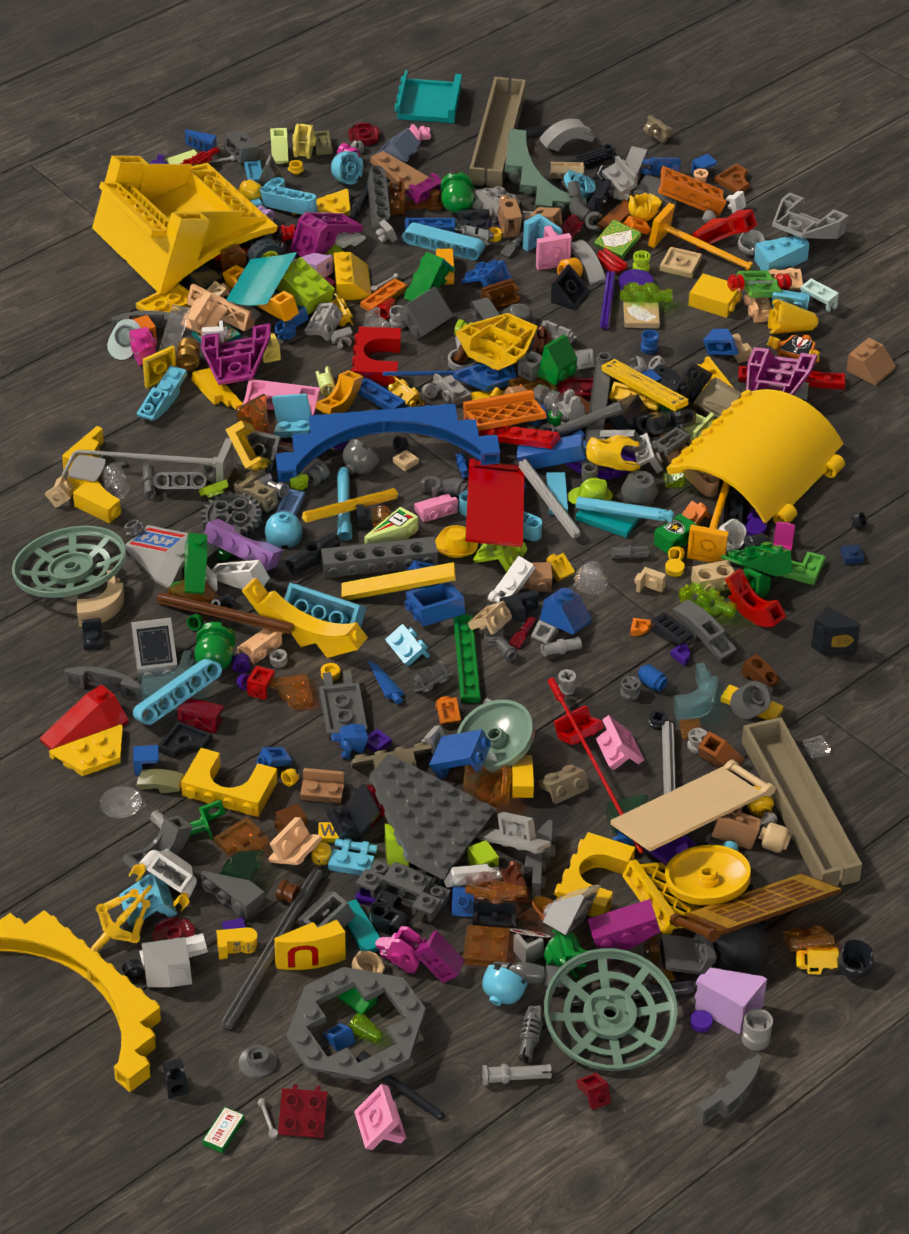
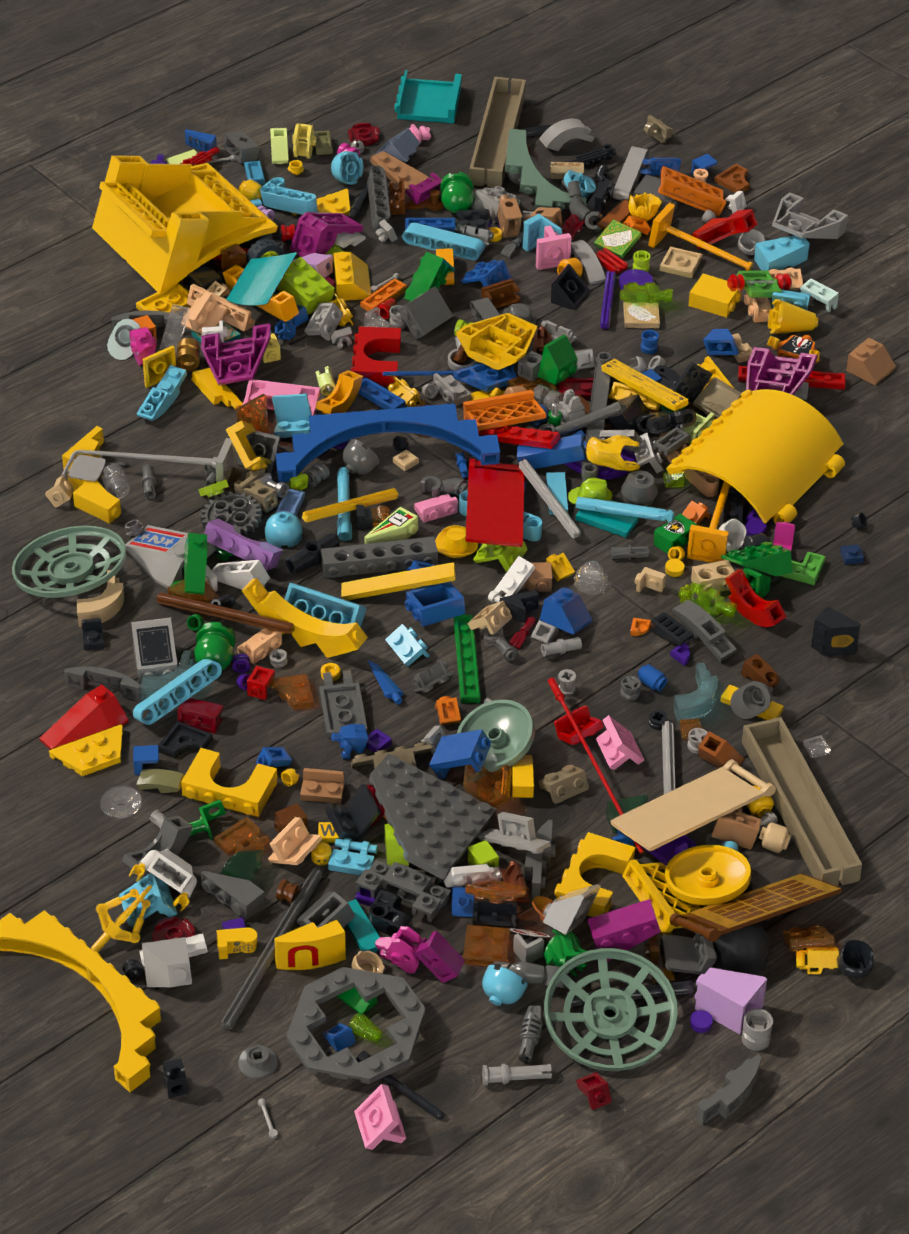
dark grey beam [153,471,210,489] -> none
tile [202,1107,245,1154] -> none
dark grey slope [258,155,286,185] -> none
dark red plate [278,1084,328,1138] -> none
light grey bracket [602,156,638,196] -> none

